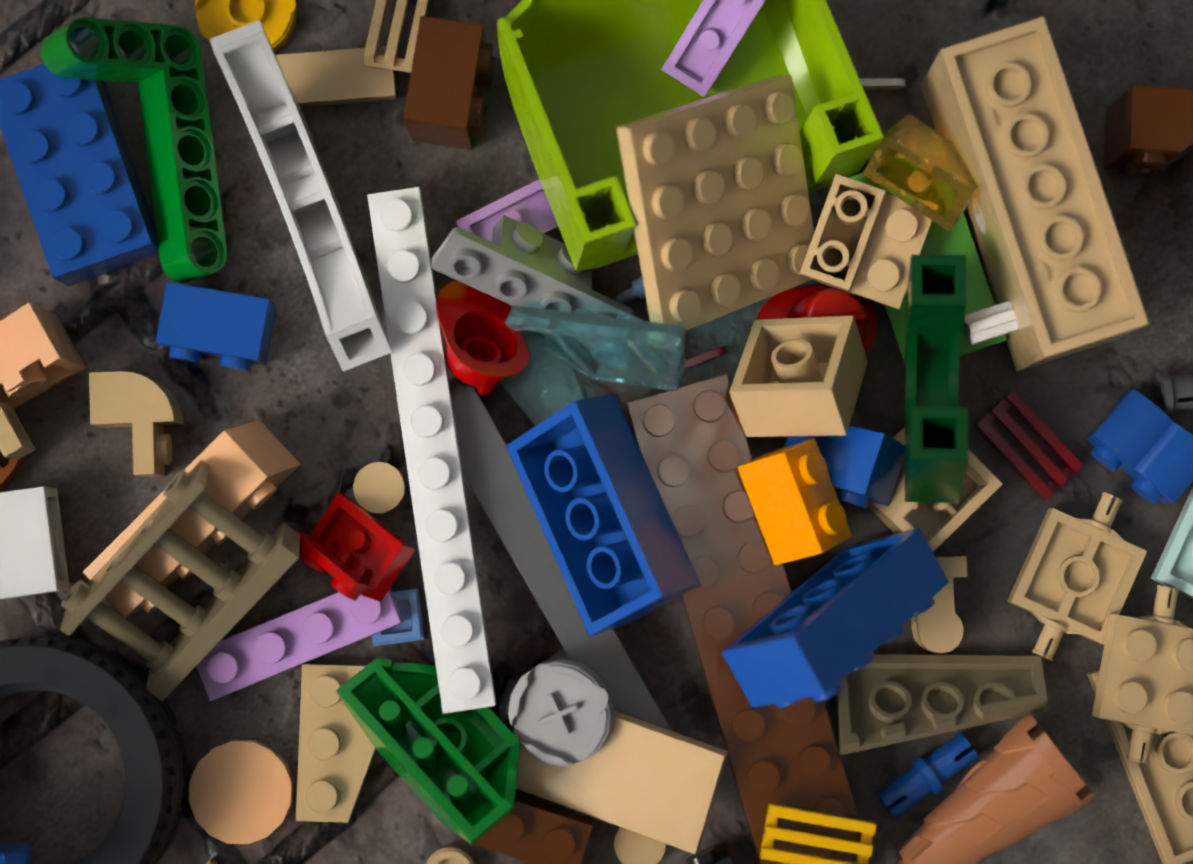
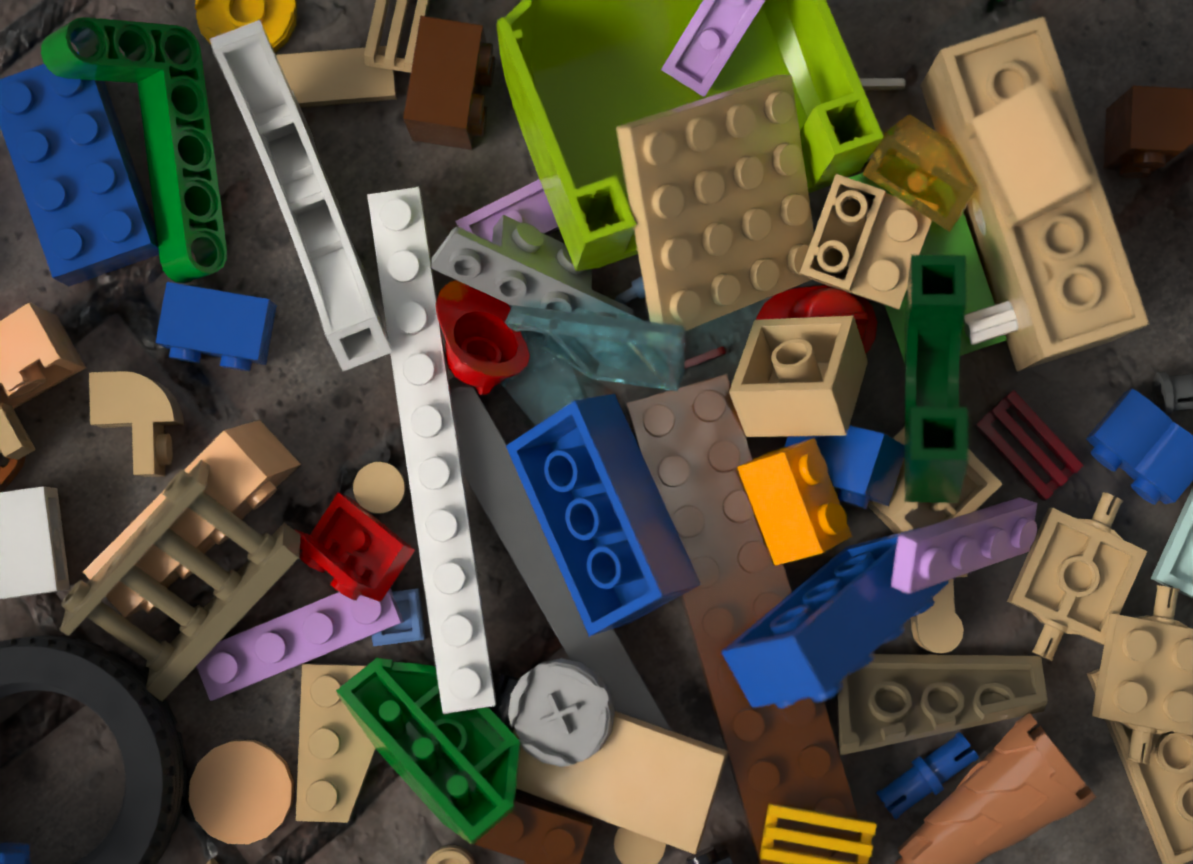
none -> lavender plate [891,497,1037,593]
none -> tan slope [963,79,1092,230]

